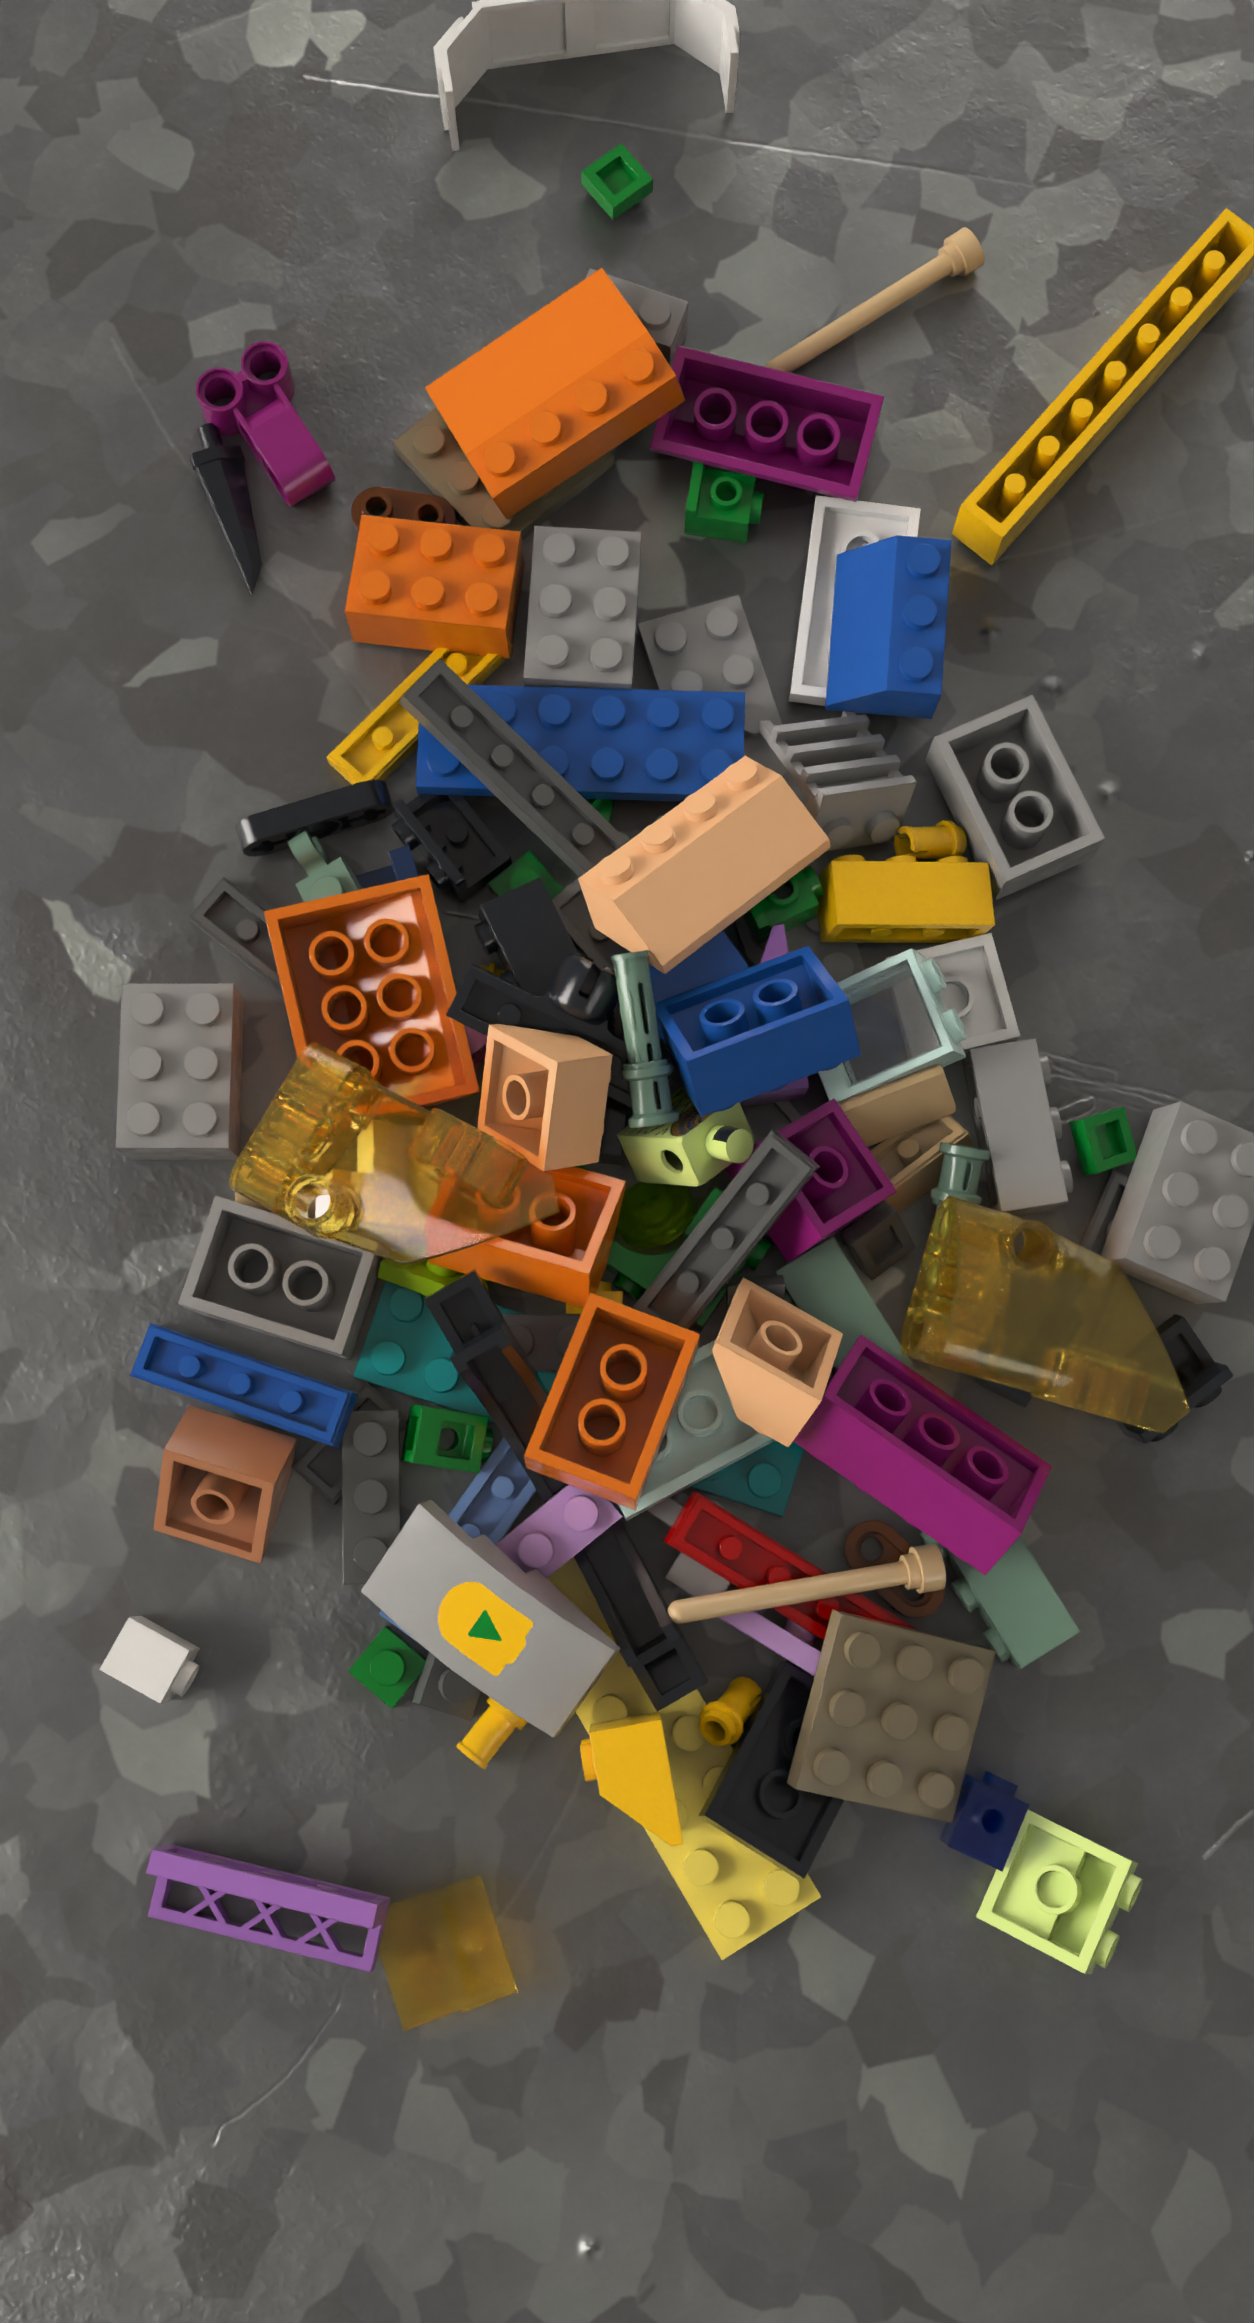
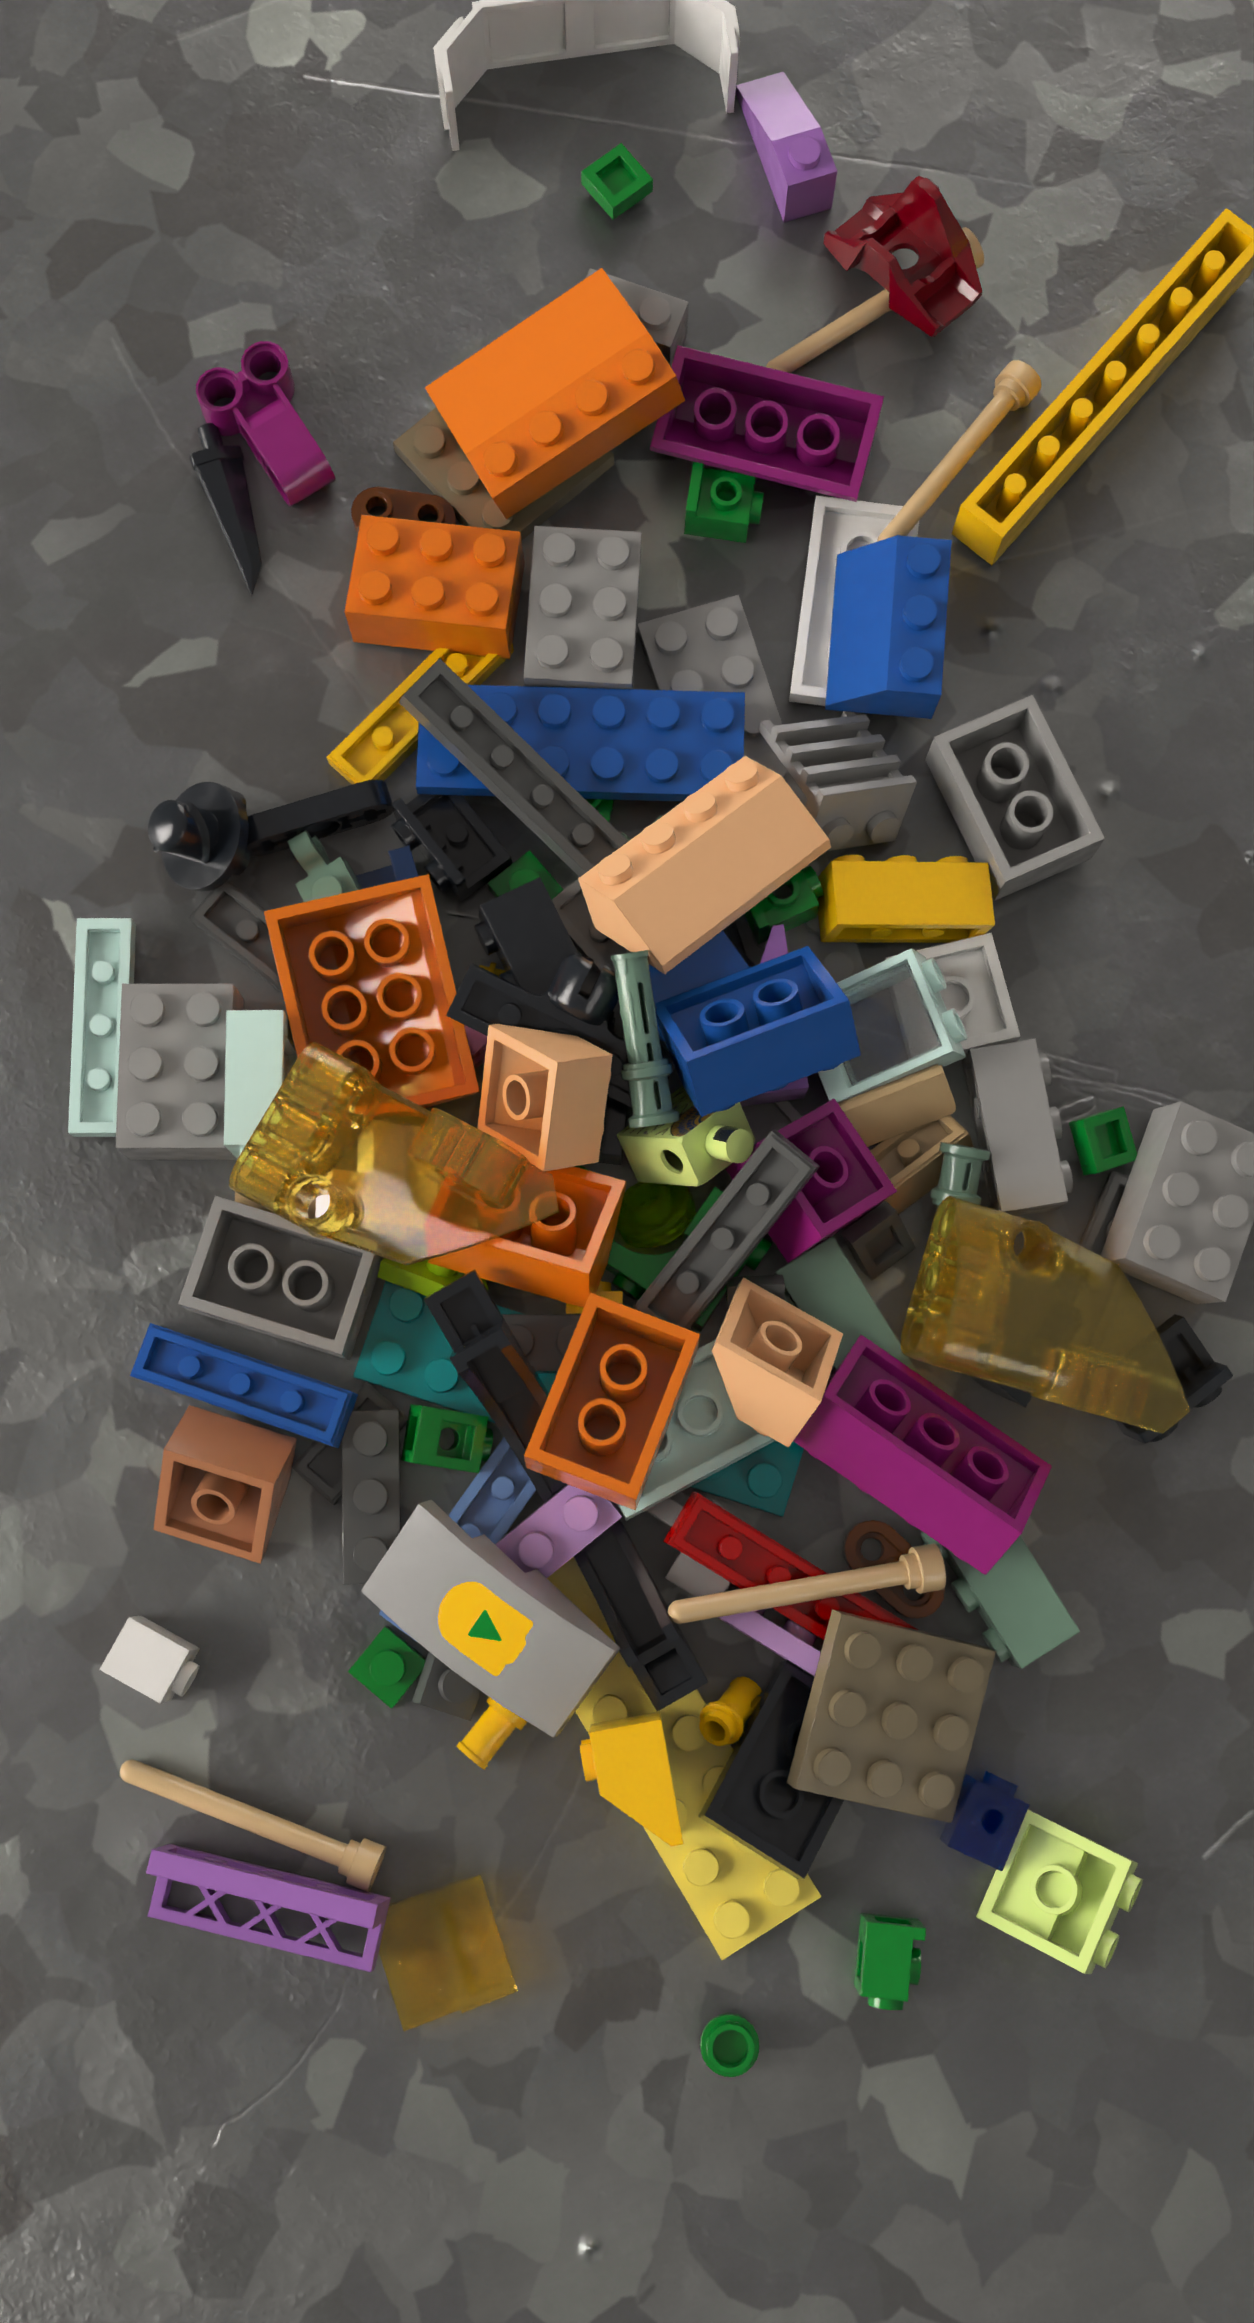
yellow pin [894,820,967,860] -> none
none -> light aqua plate [68,918,136,1137]
none -> tan piece [120,1759,386,1892]
none -> black plate [148,782,250,892]
none -> light aqua window [224,1010,299,1173]
none -> green plate [700,2013,759,2077]
none -> medium lavender slope [735,71,837,222]
none -> dark red piece [823,176,982,337]
none -> green brick [854,1913,926,2010]
none -> tan piece [877,360,1041,542]

